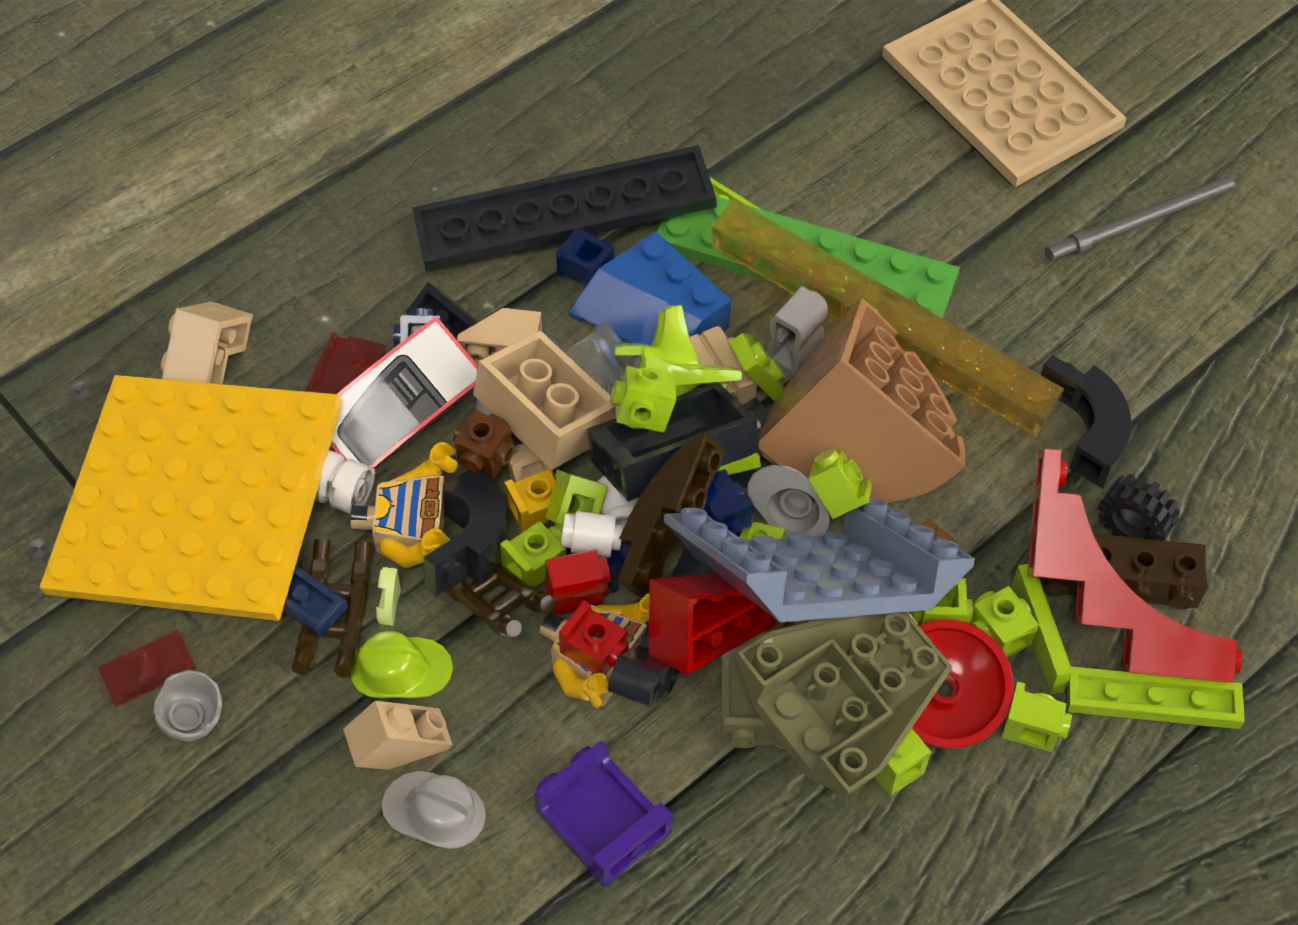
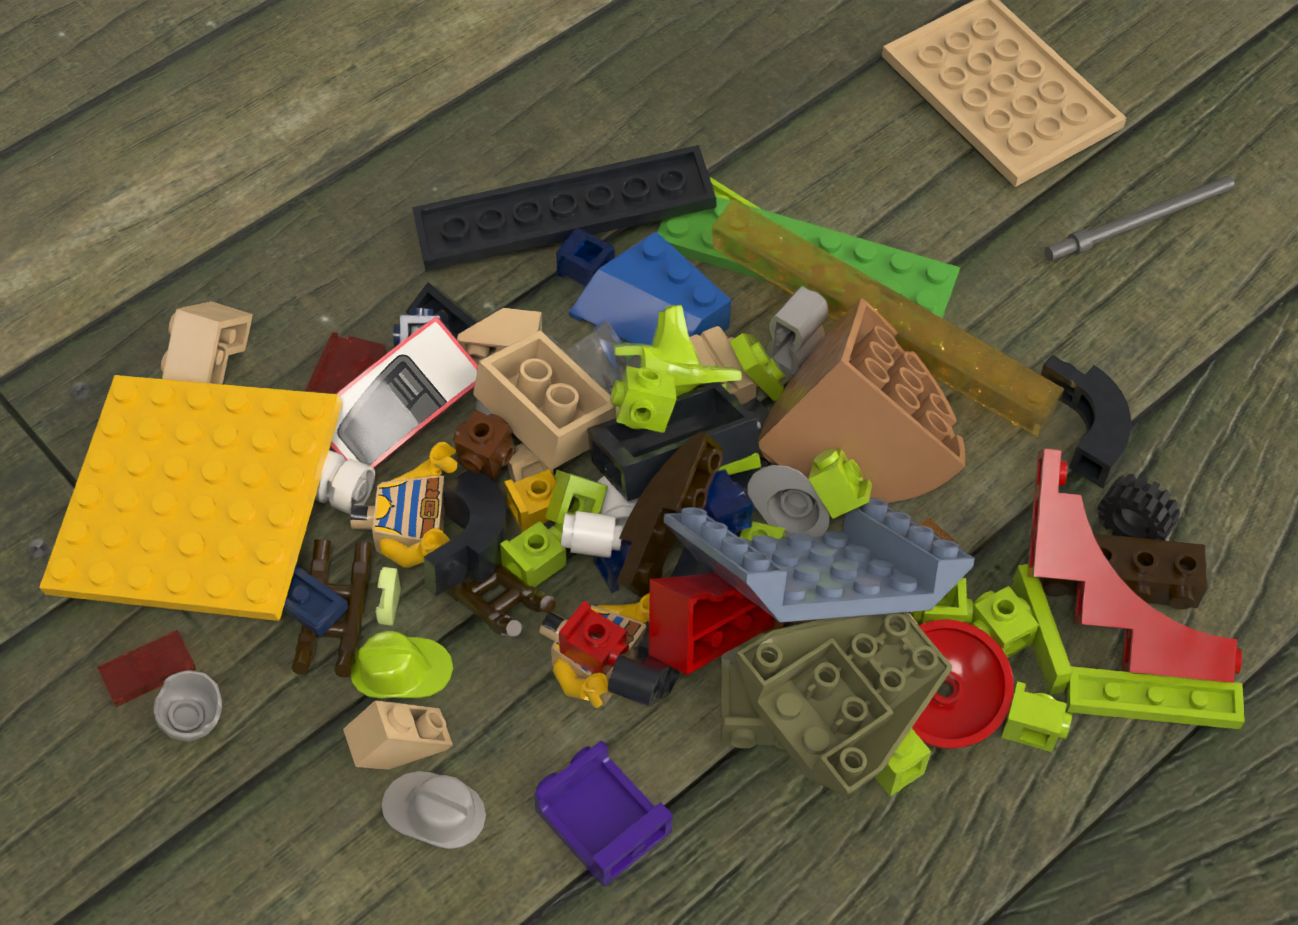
red brick [544,549,611,615] -> none

